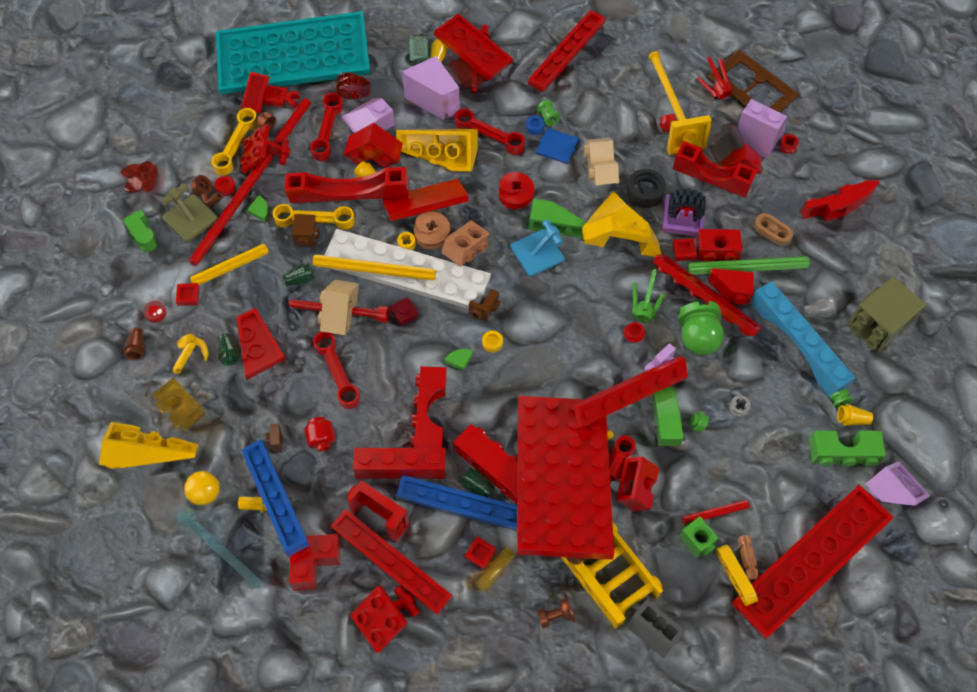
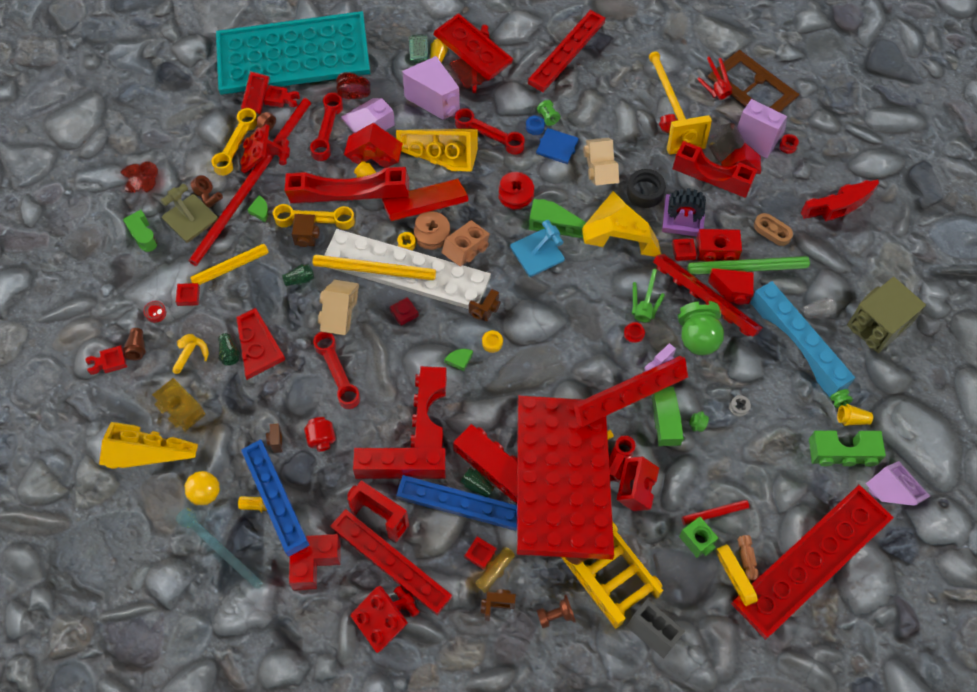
red tile [214,176,236,196] -> none
red piece [289,300,389,323] -> none
none -> red plate [85,345,127,375]
none -> reddish brown bracket [481,589,516,621]

